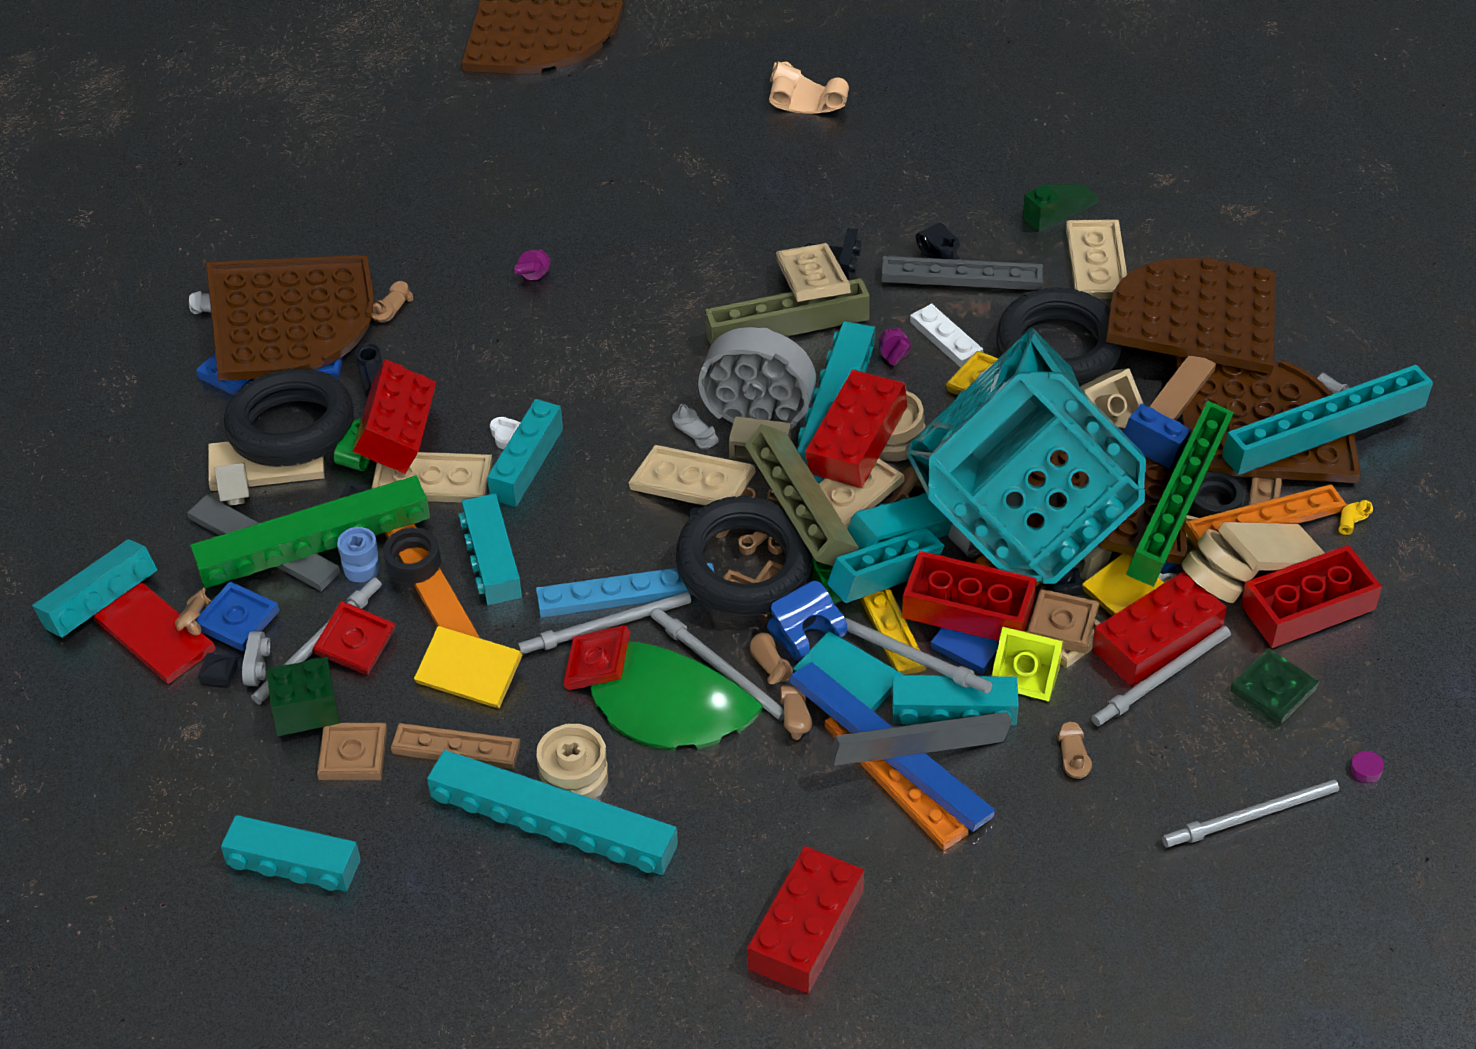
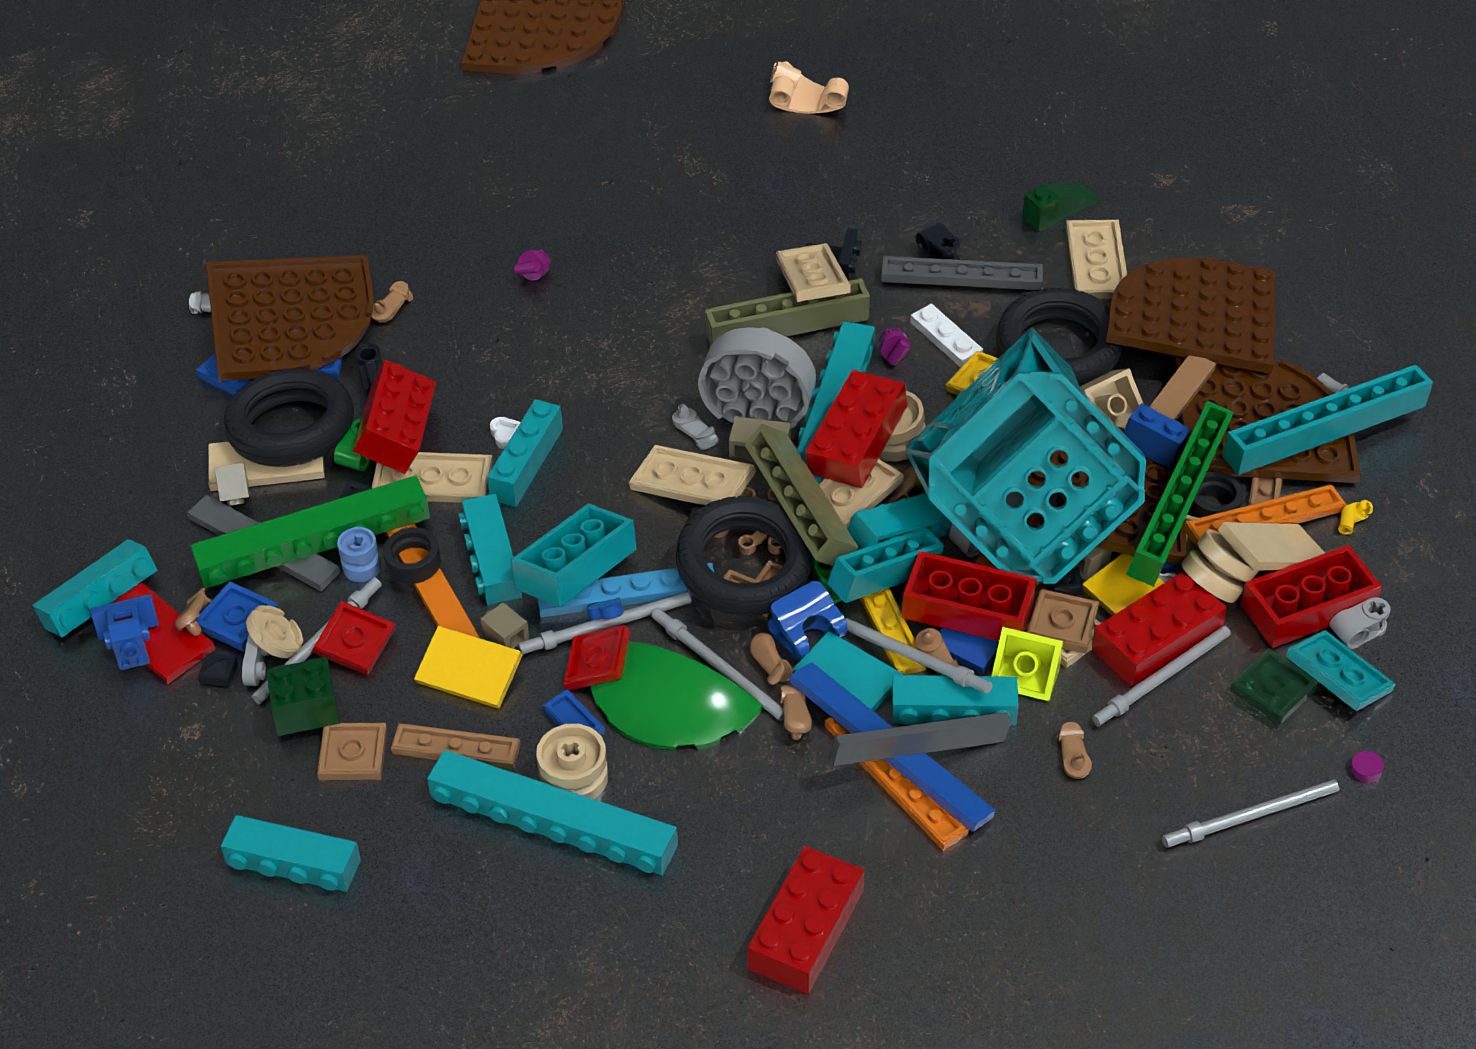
none -> blue tile [91,594,159,670]
none -> tan tile [246,605,303,658]
none -> dark tan brick [480,602,529,650]
none -> teal brick [511,503,636,607]
none -> blue tile [543,689,605,736]
none -> blue tile [587,597,624,620]
none -> medium nougat piece [915,628,959,676]
none -> teal tile [1285,630,1396,711]
none -> light grey piece [1329,597,1391,649]

